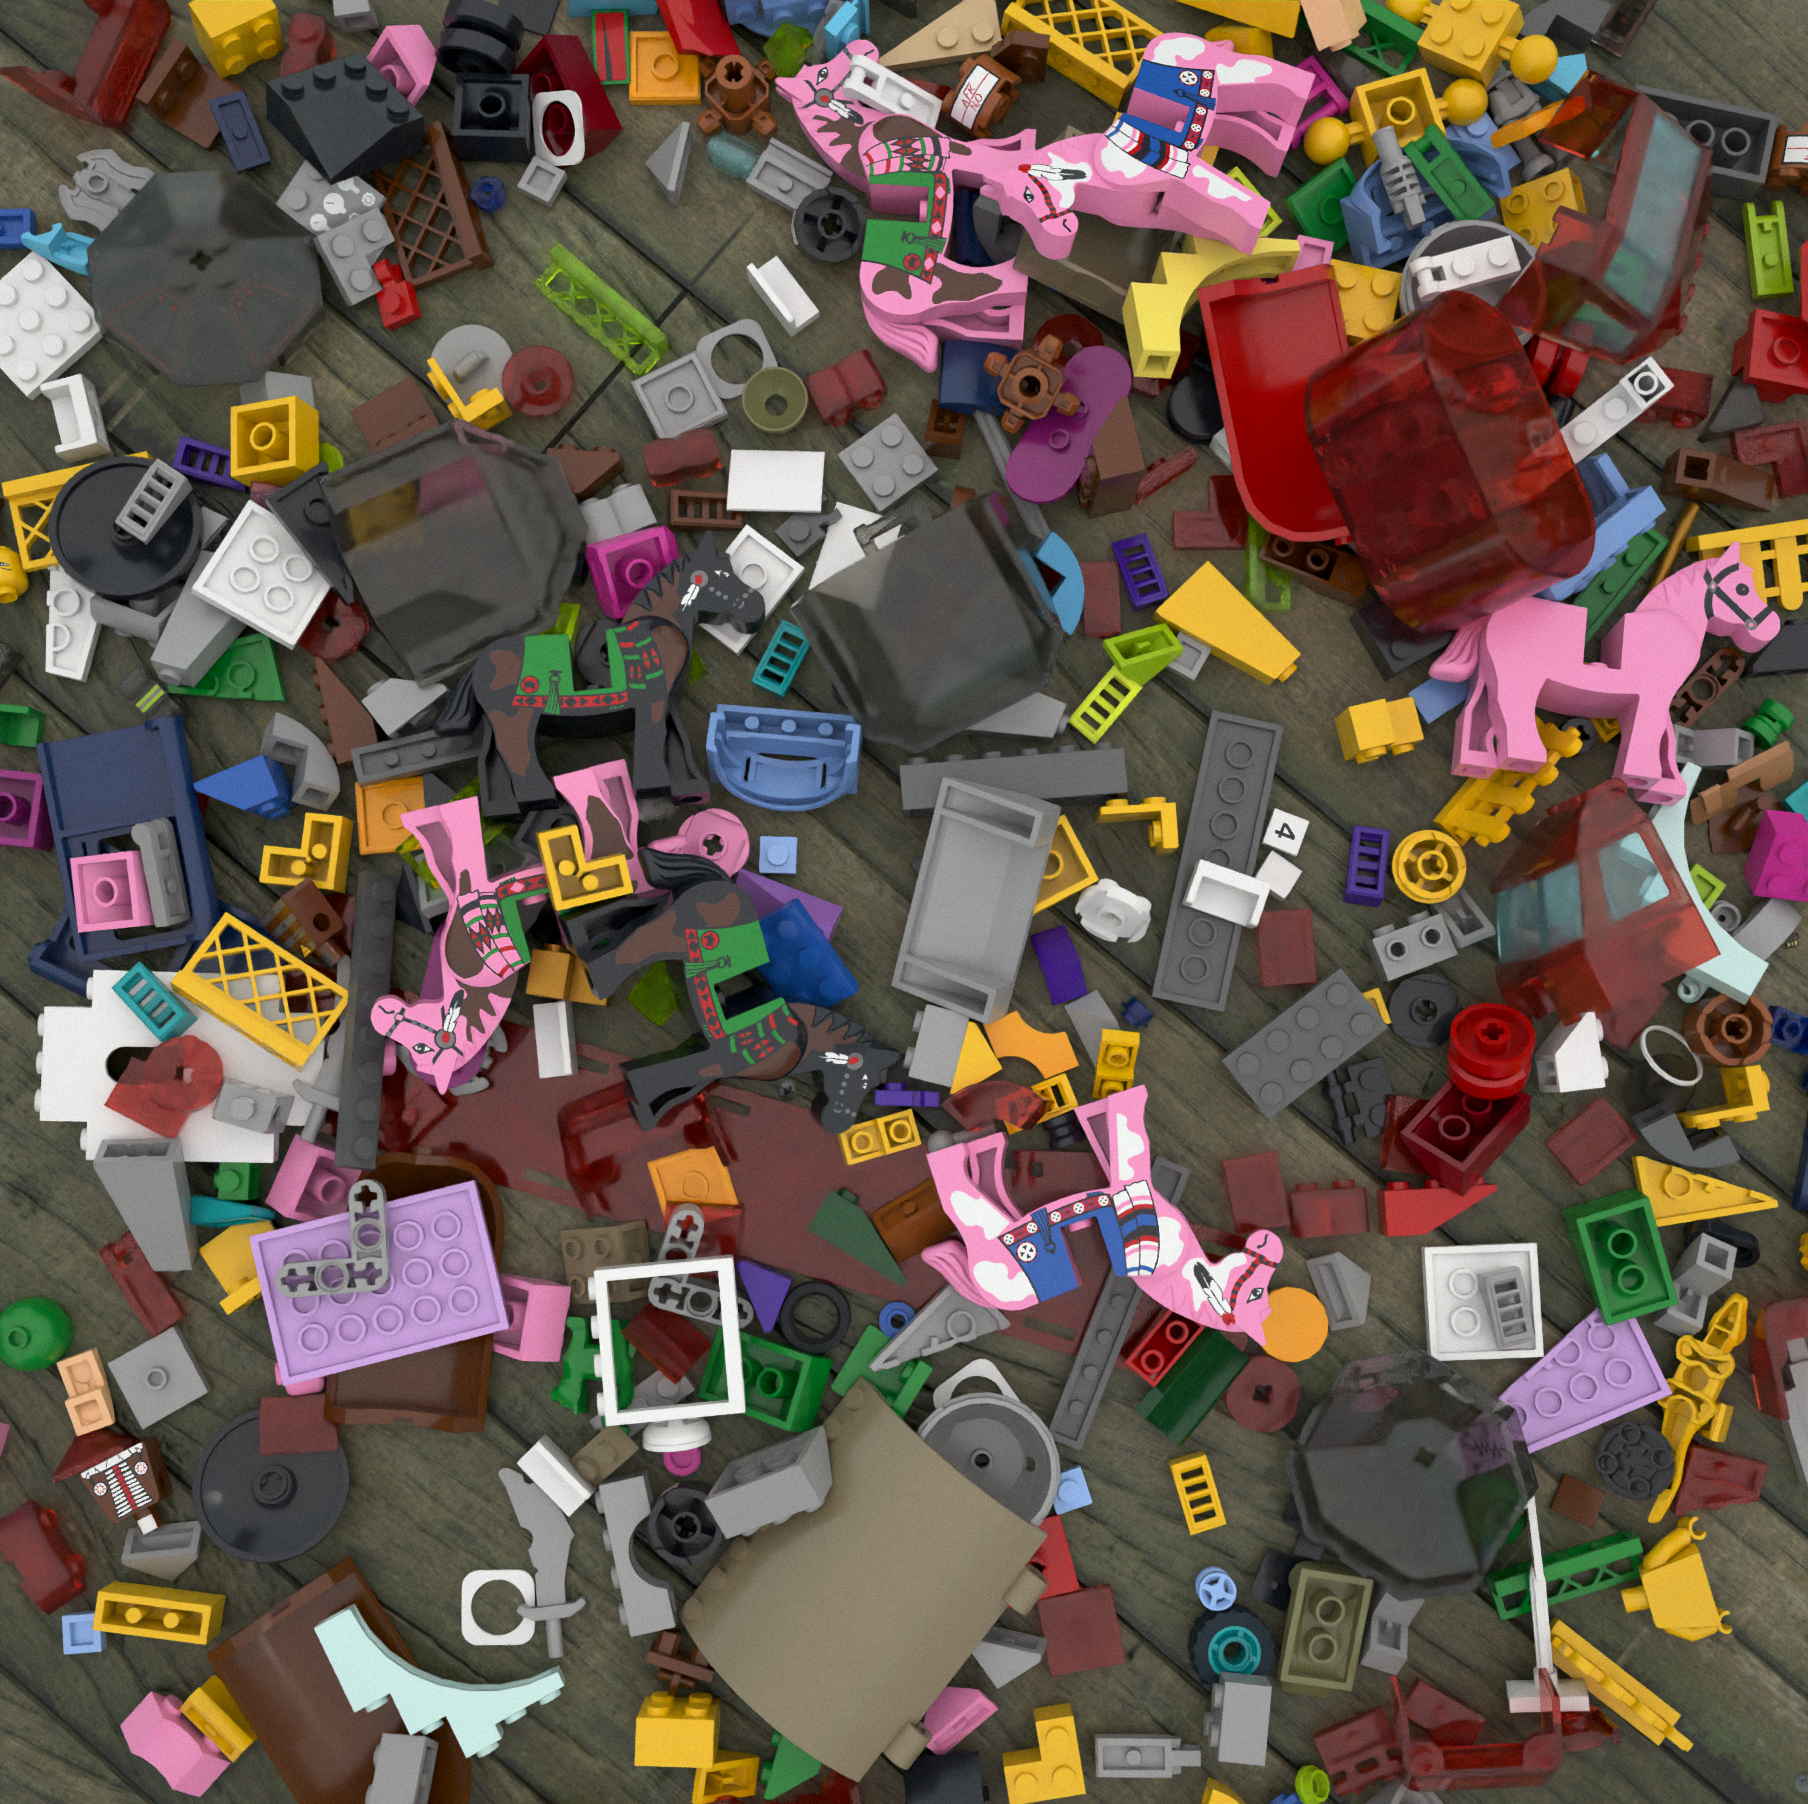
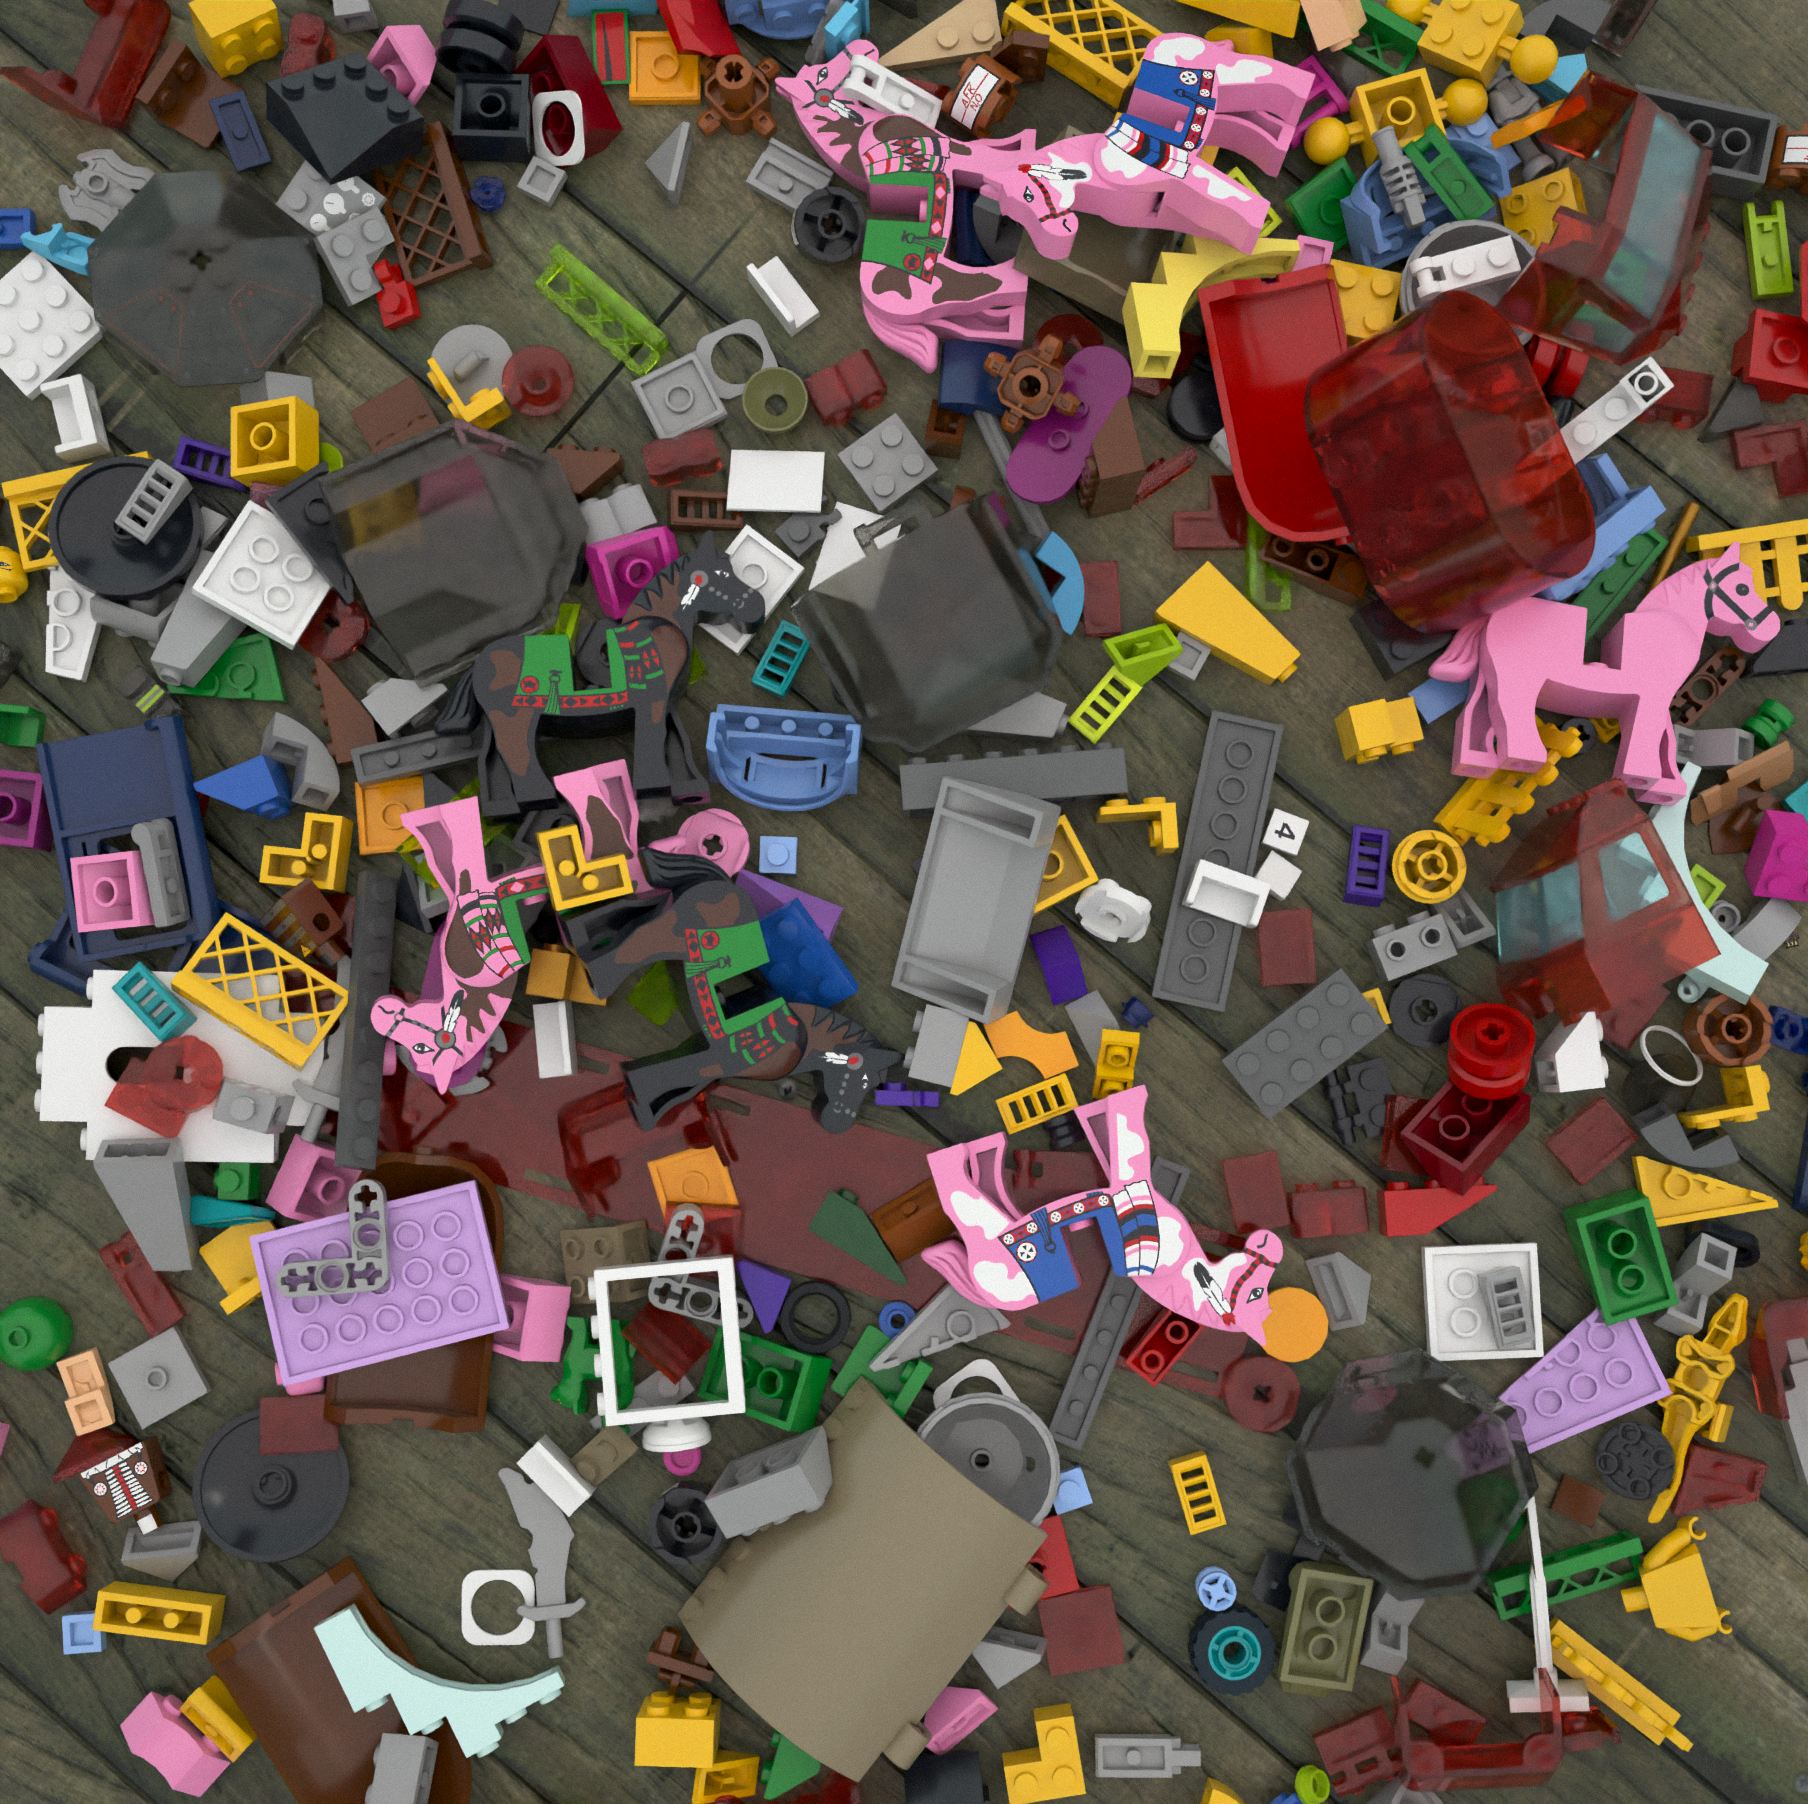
light grey arch [595,1469,679,1637] -> none
clear light blue brick [706,131,761,181] -> none
clear neon green panel [762,22,814,78] -> none
yellow slope [837,1109,922,1166] -> none
light grey bar [927,1121,997,1153] -> none
clear red brick [942,1081,1055,1132] -> none
dark purple slope [1111,533,1170,613] -> none
dark green panel [1135,1326,1250,1446] -> none
light grey brick [1203,1671,1272,1766] -> none
reddish brown slope [1660,447,1775,512] -> none

